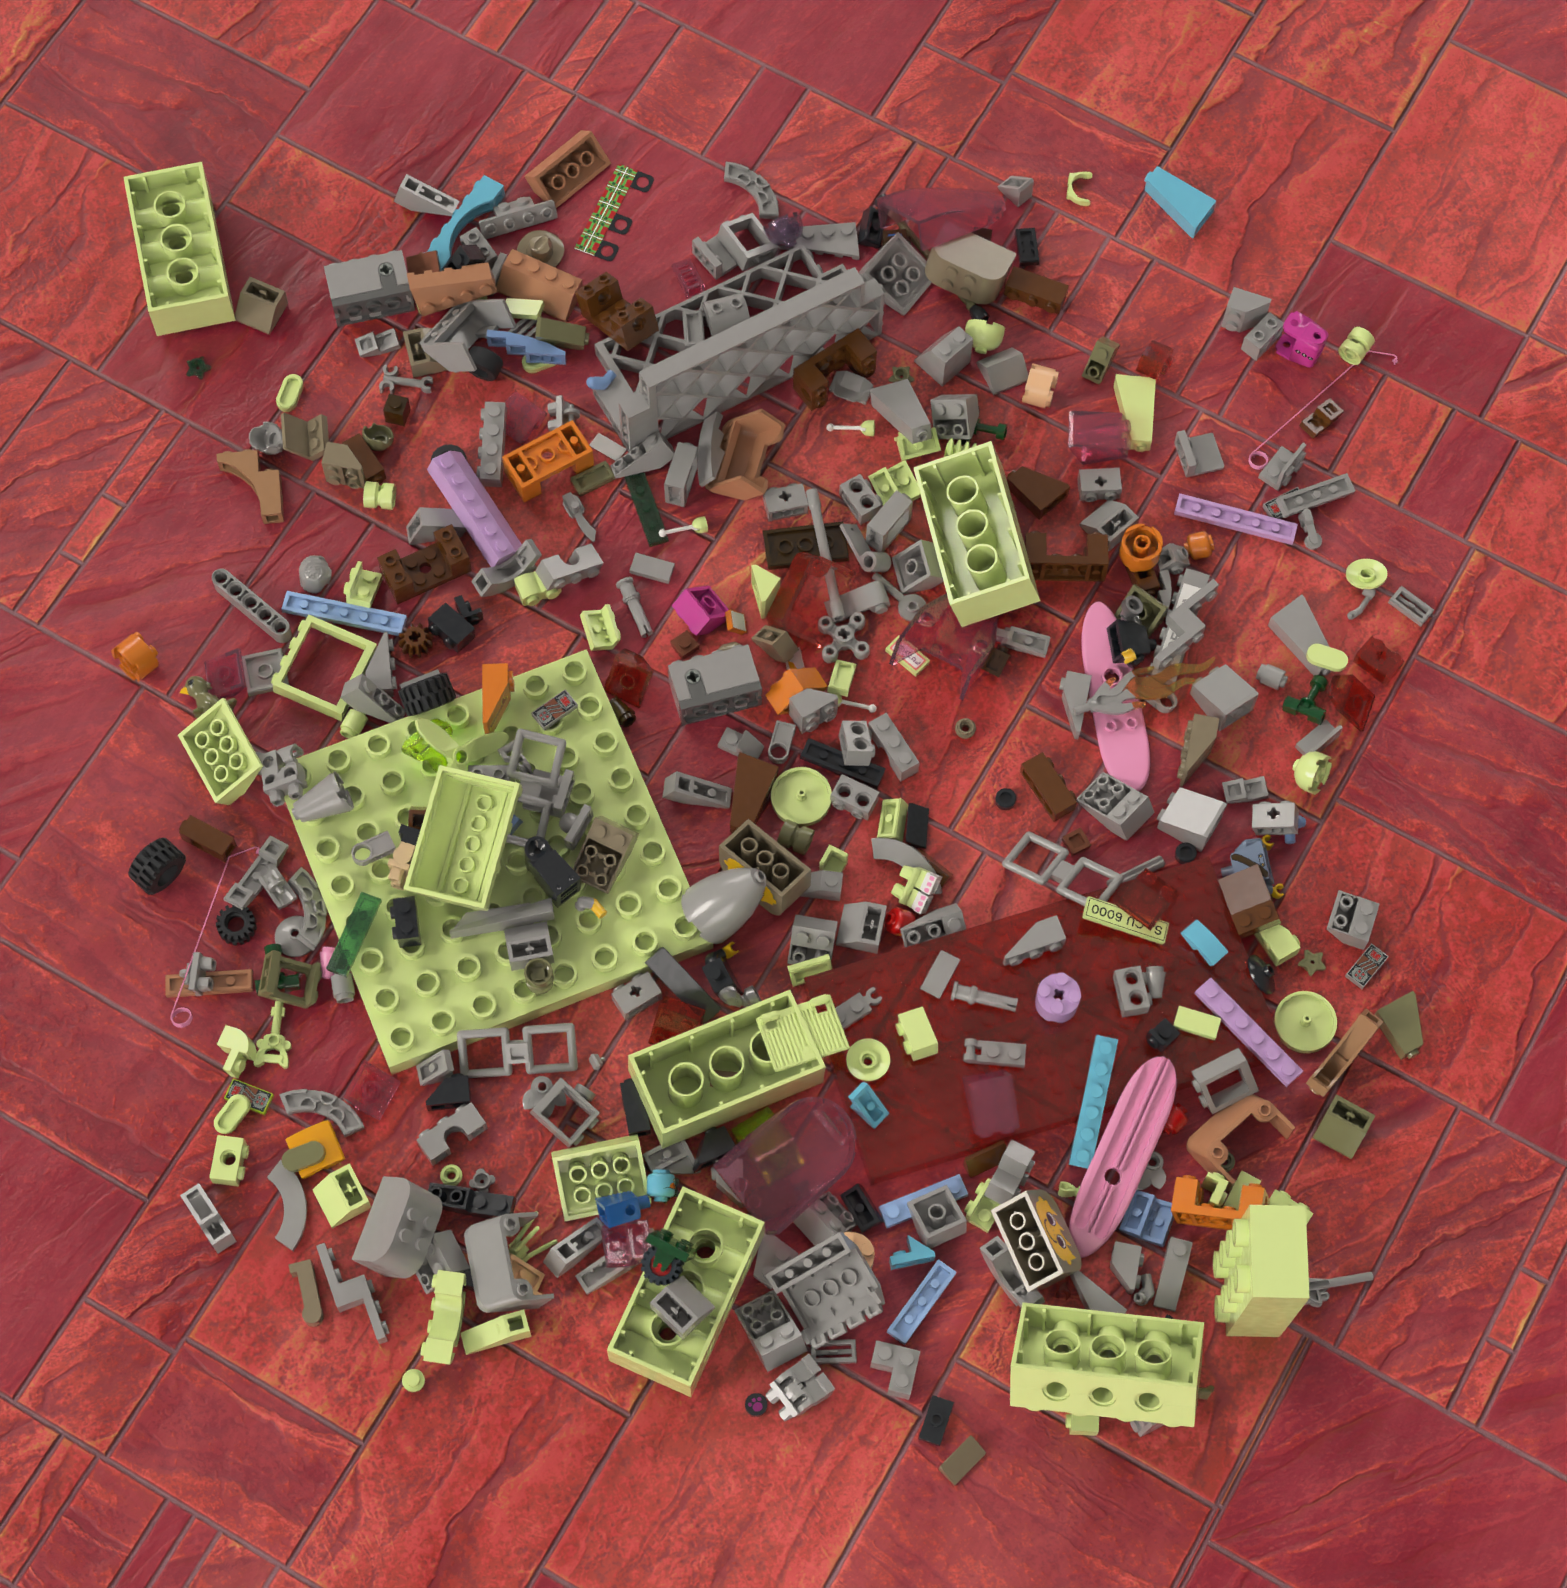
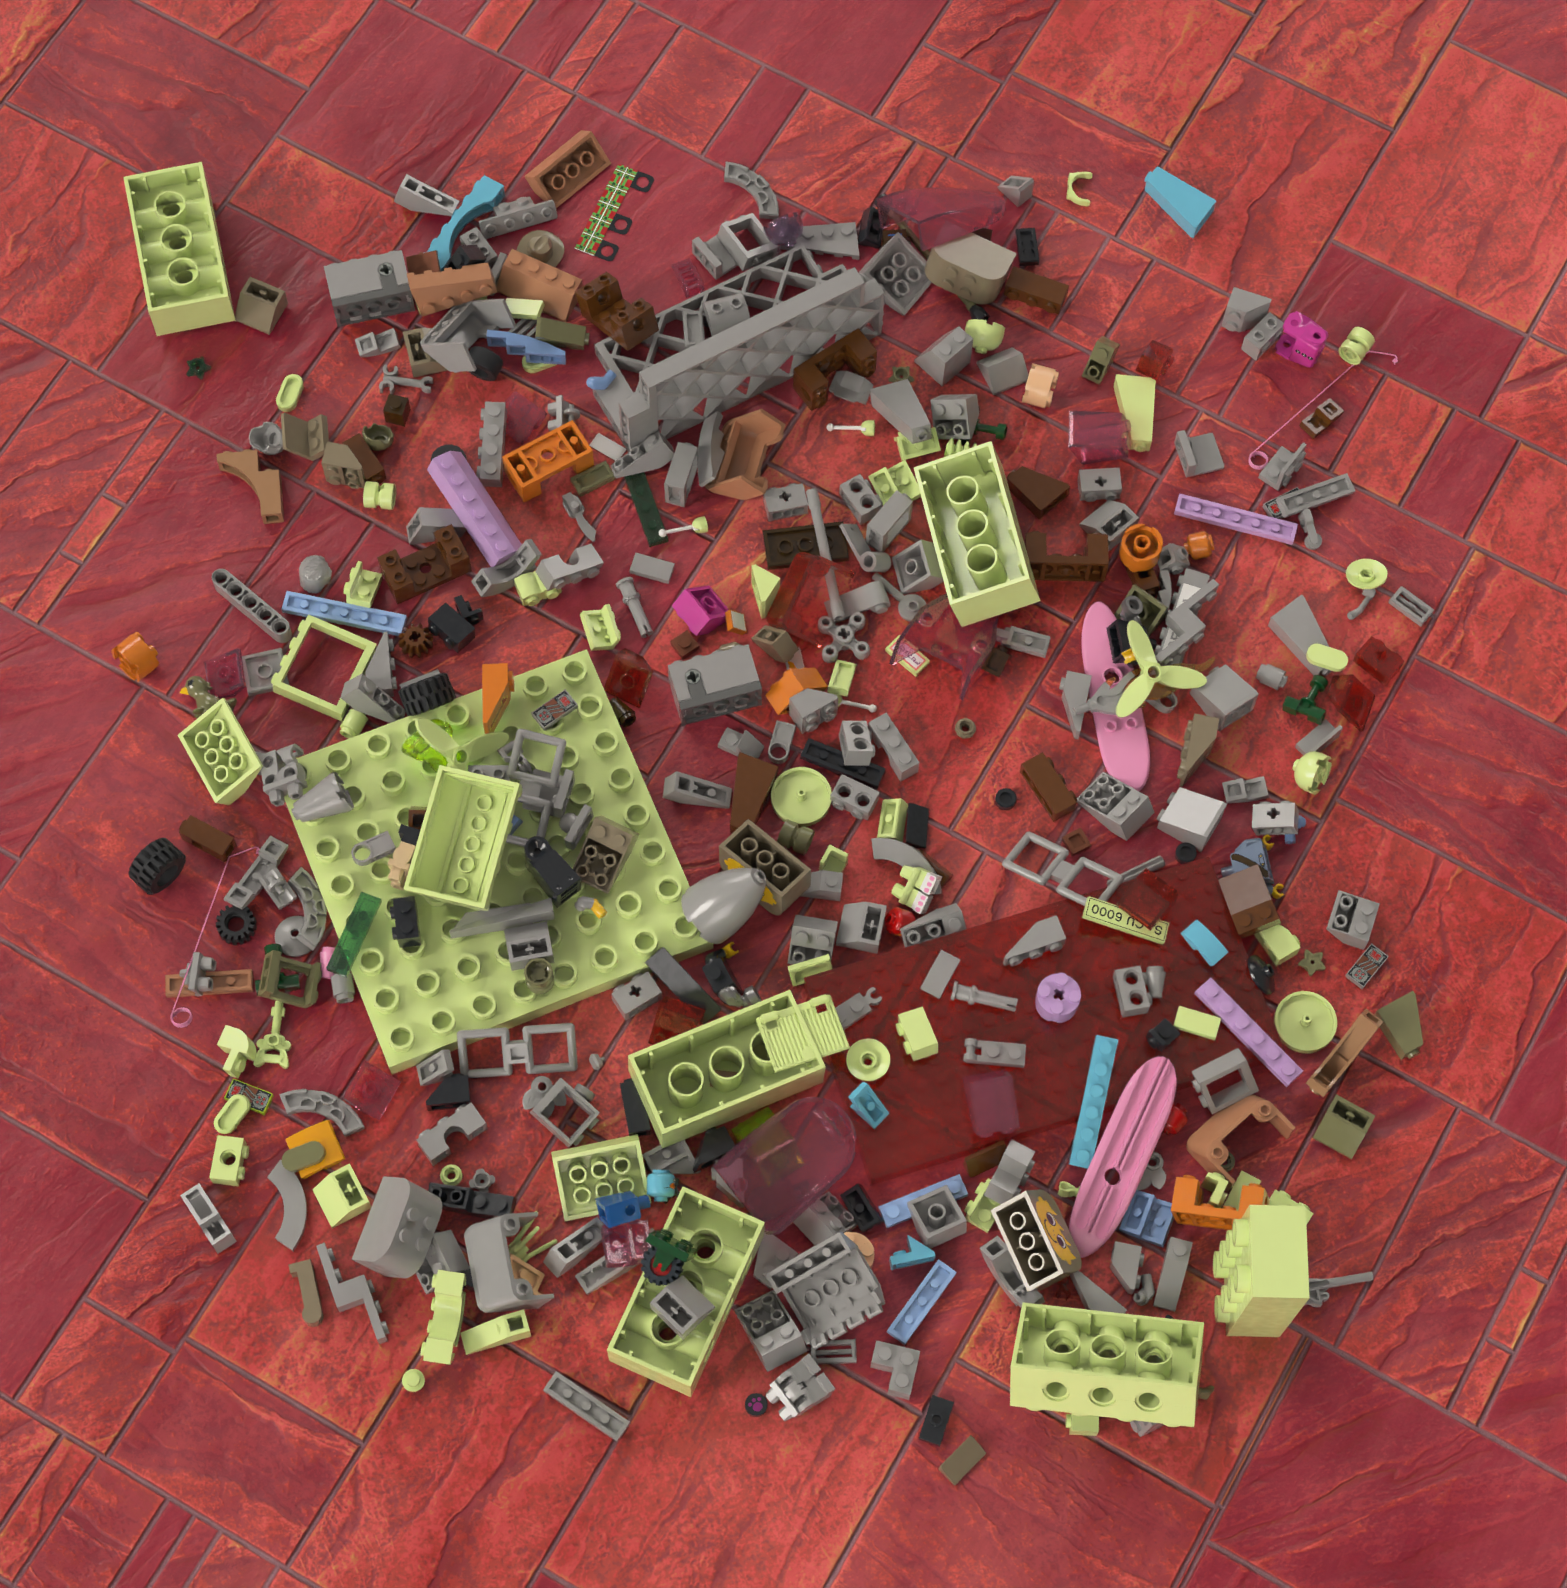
none -> light grey plate [543,1371,630,1442]
none -> yellowish green piece [1116,620,1207,718]

